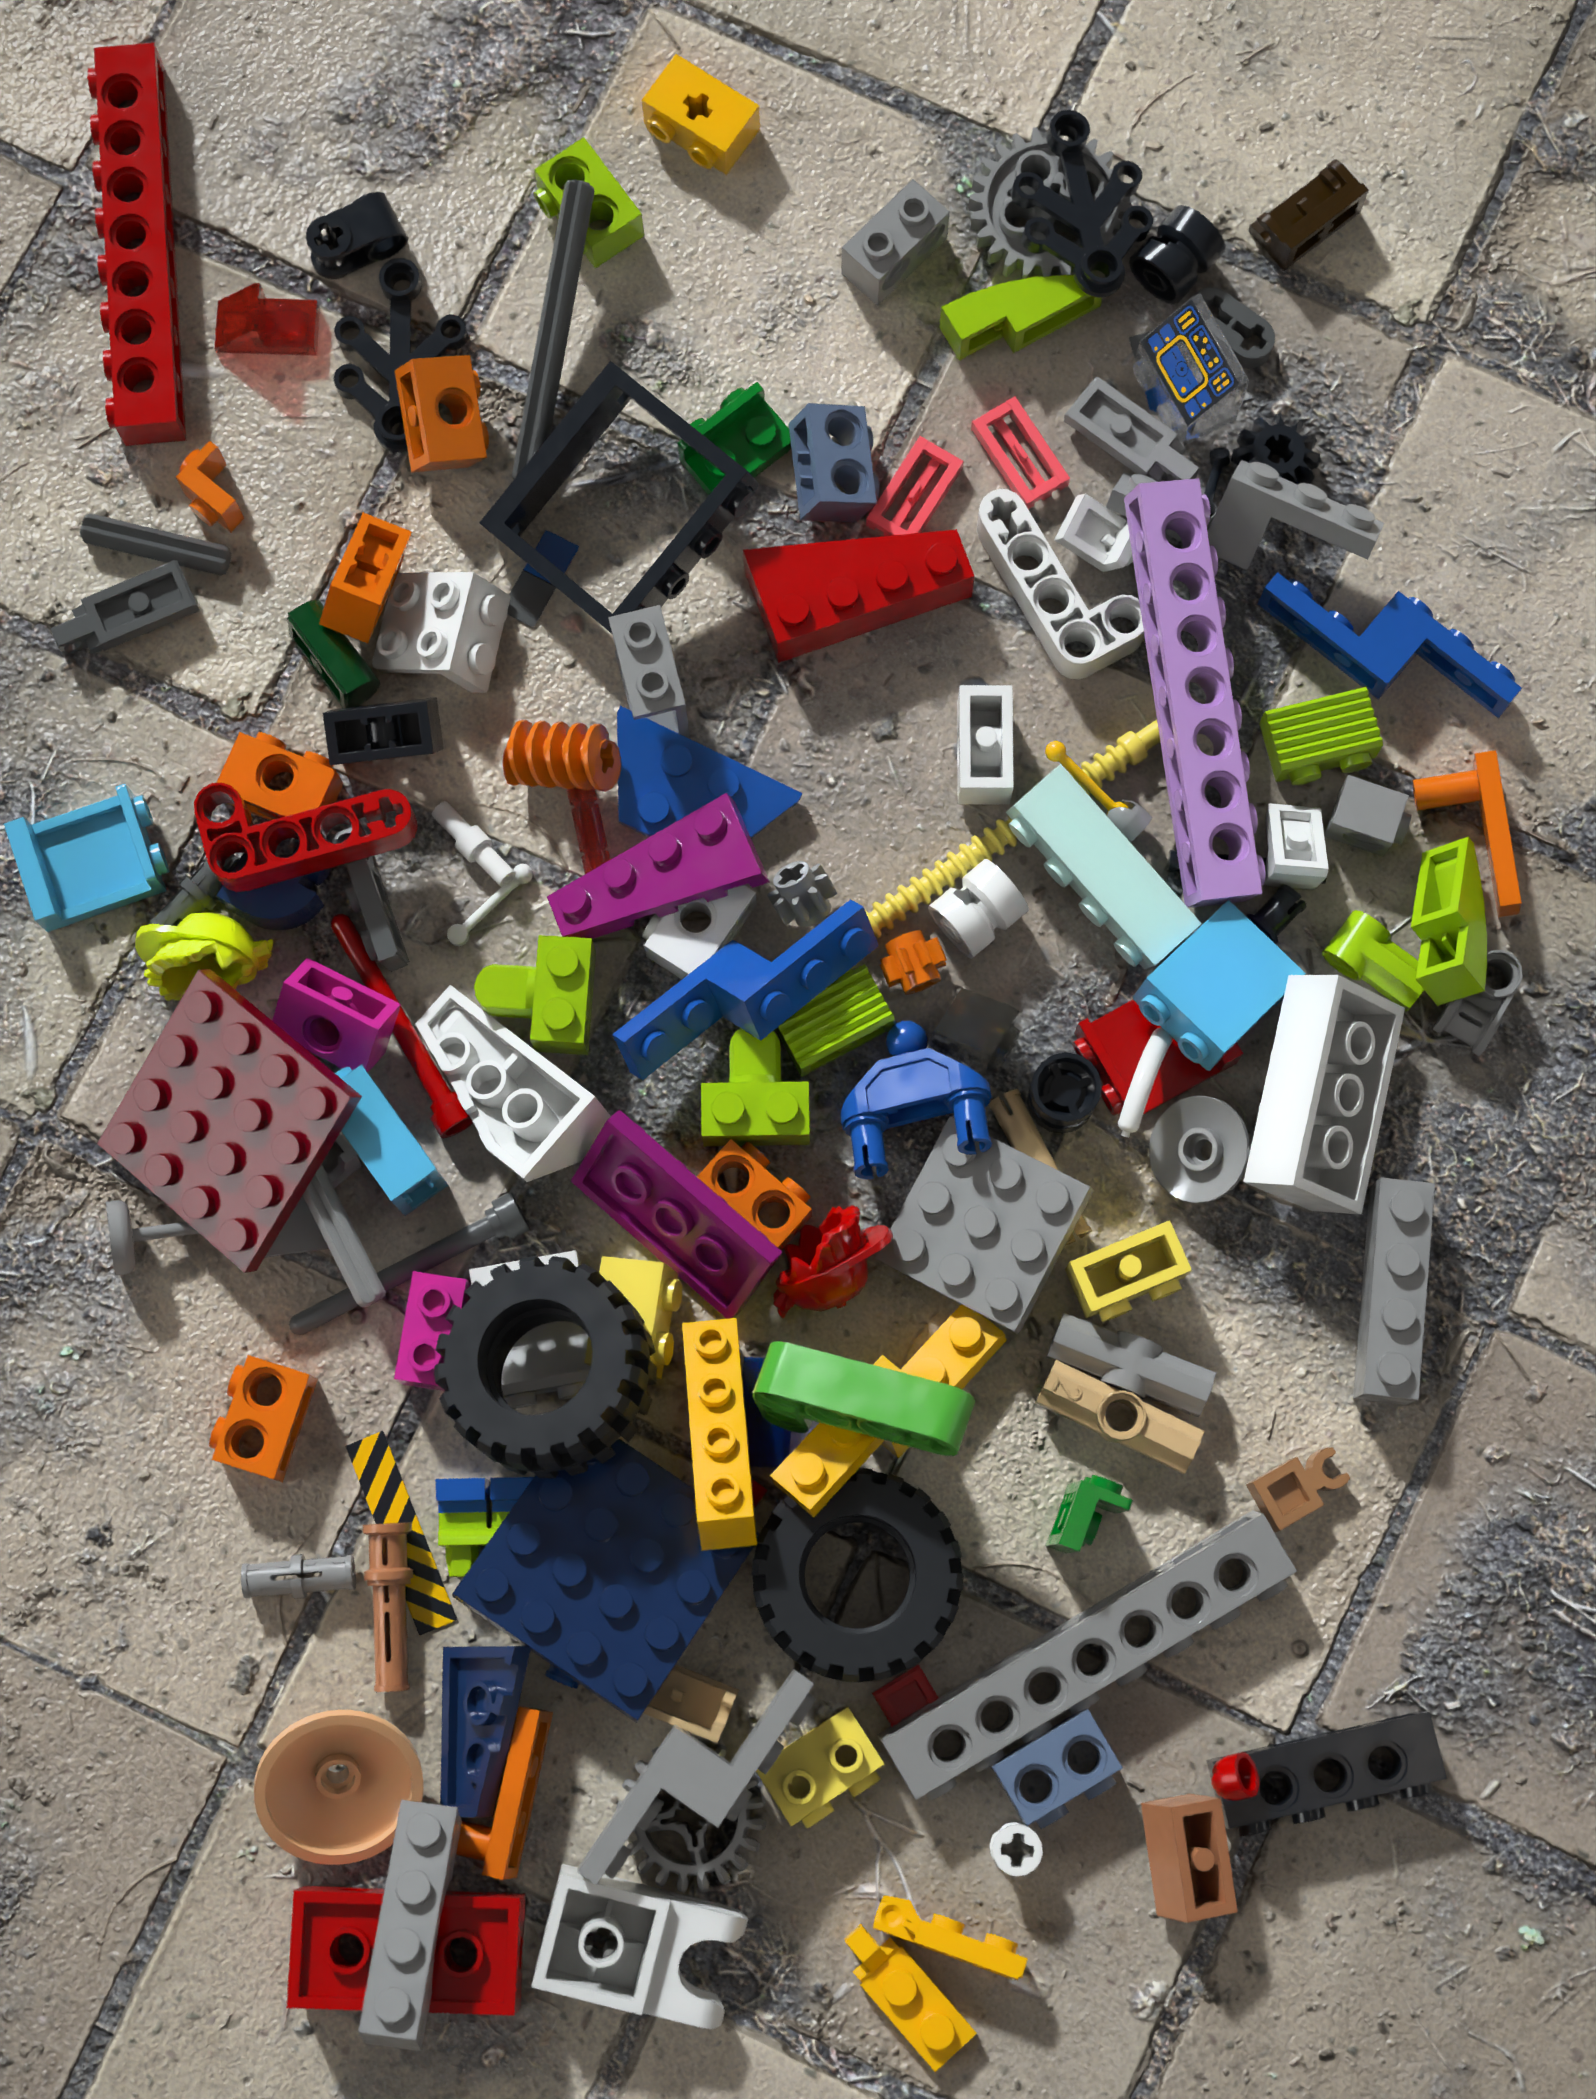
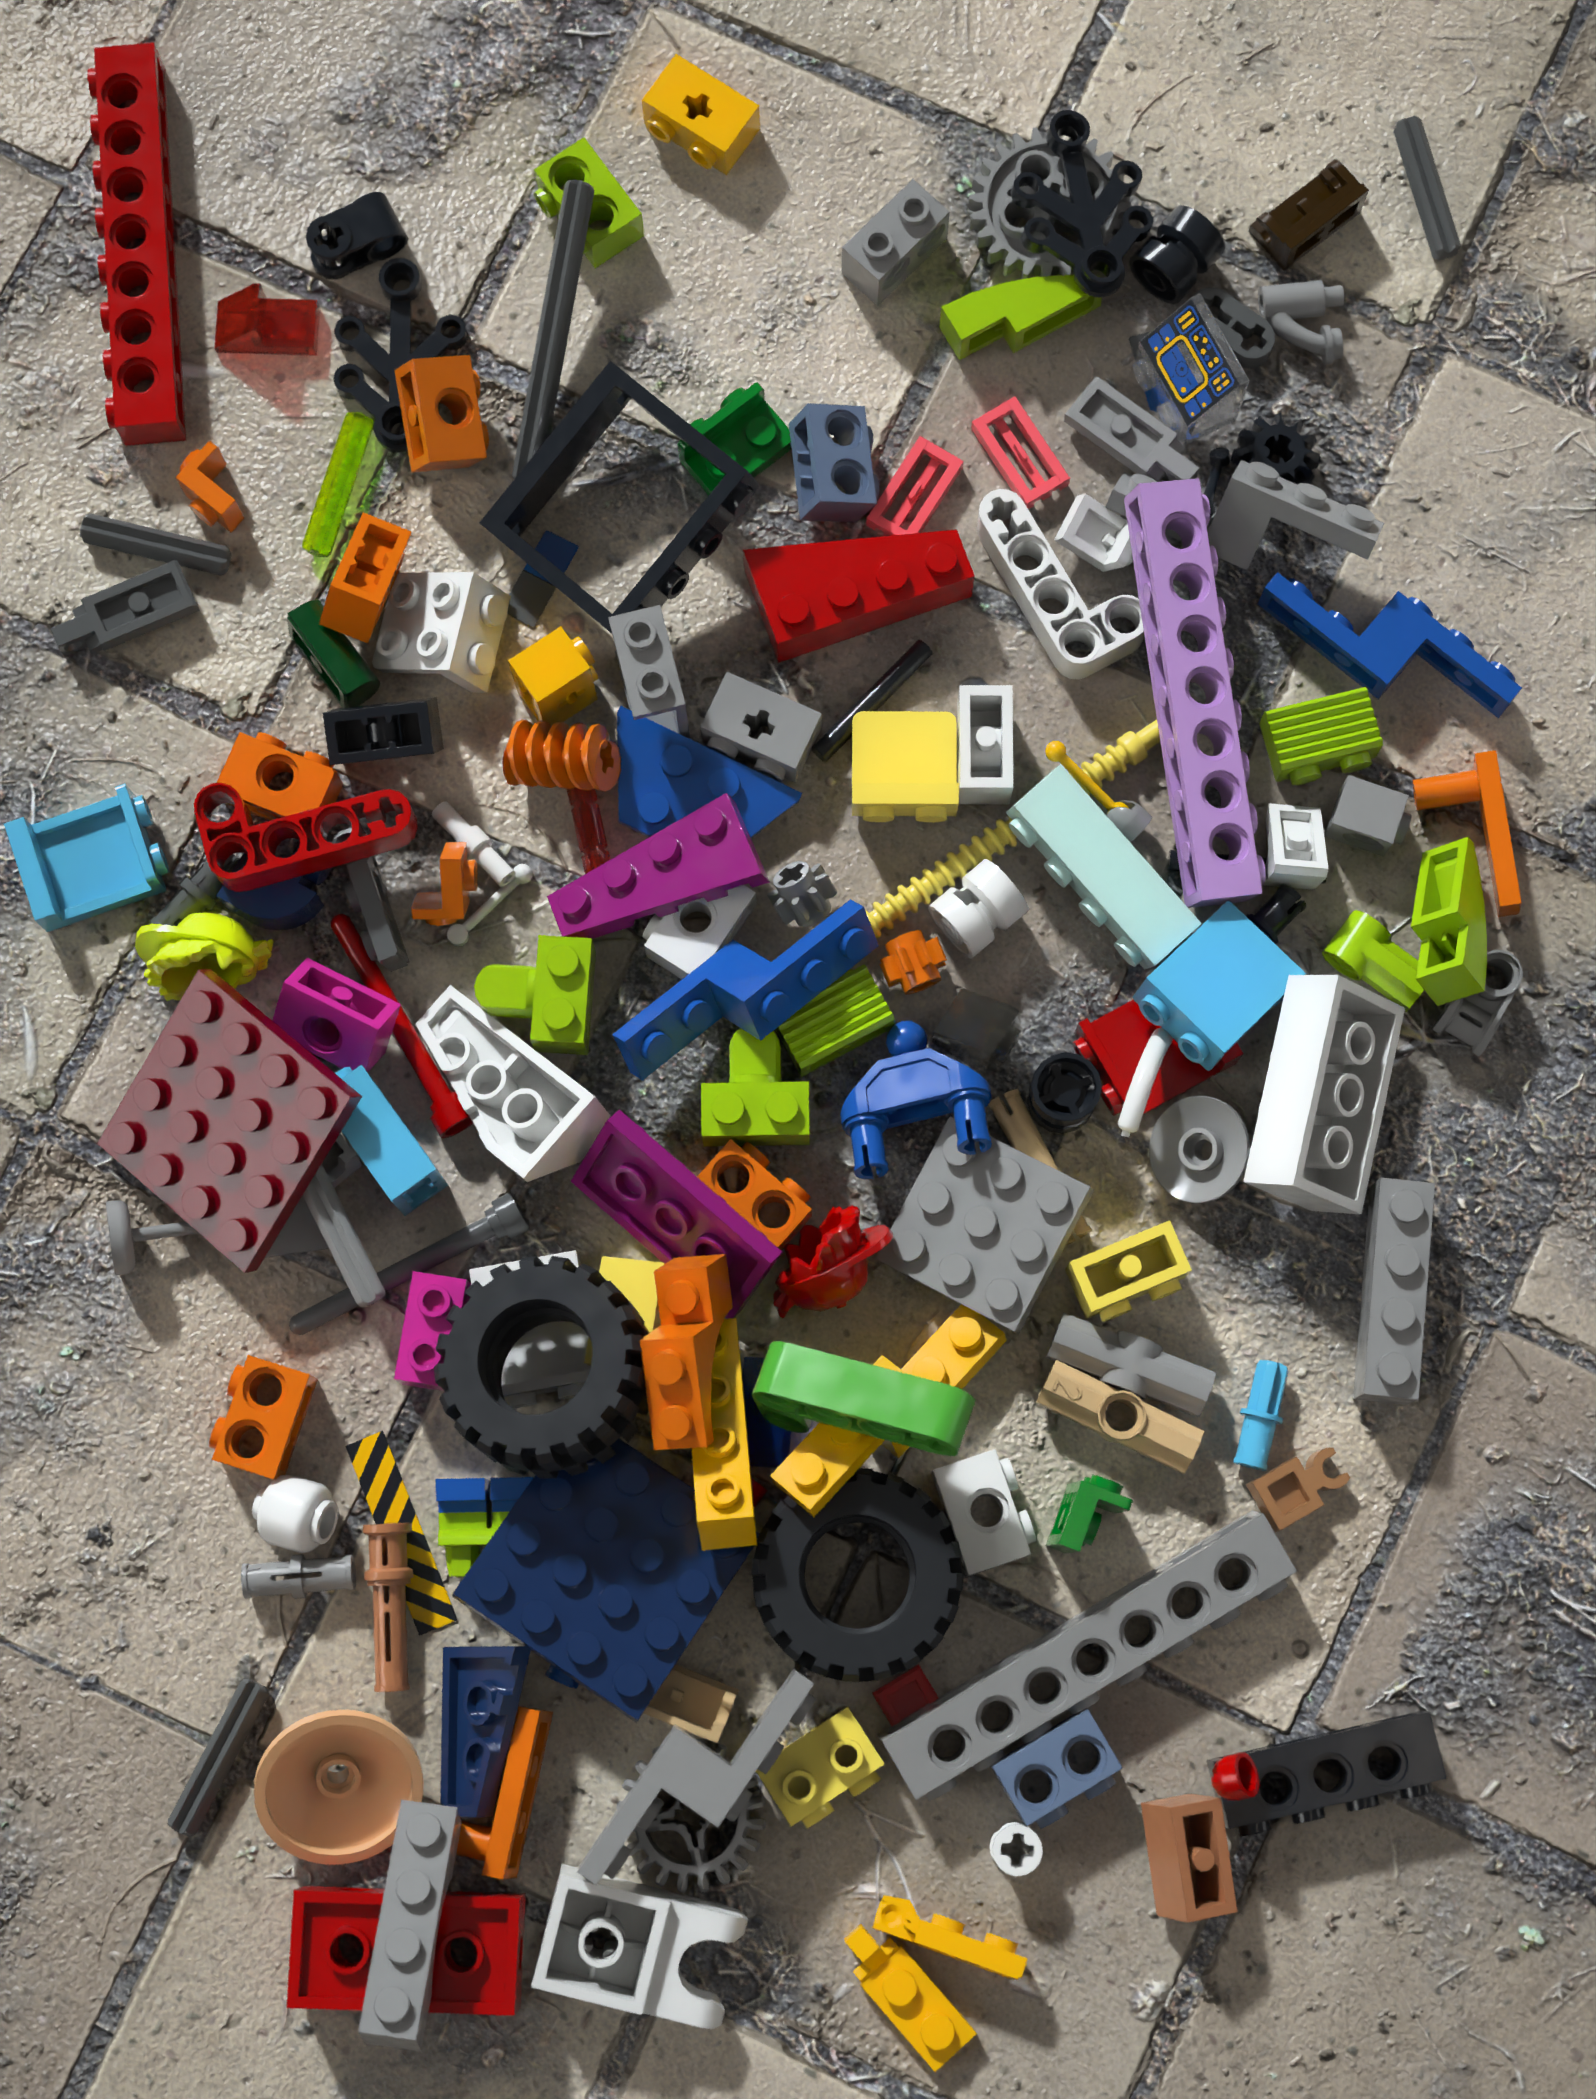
none -> dark grey axle [168,1678,269,1836]
none -> white head [252,1475,338,1553]
none -> clear neon green axle [302,412,374,557]
none -> orange bracket [411,842,478,926]
none -> yellow brick [508,626,599,727]
none -> orange arch [640,1254,733,1450]
none -> light grey brick [700,672,822,783]
none -> black bar [811,639,933,763]
none -> light yellow bracket [852,711,959,822]
none -> white brick [931,1449,1037,1577]
none -> medium azure axle [1233,1360,1289,1471]
none -> light grey plant [1258,280,1344,365]
none -> dark grey axle [1393,116,1461,260]

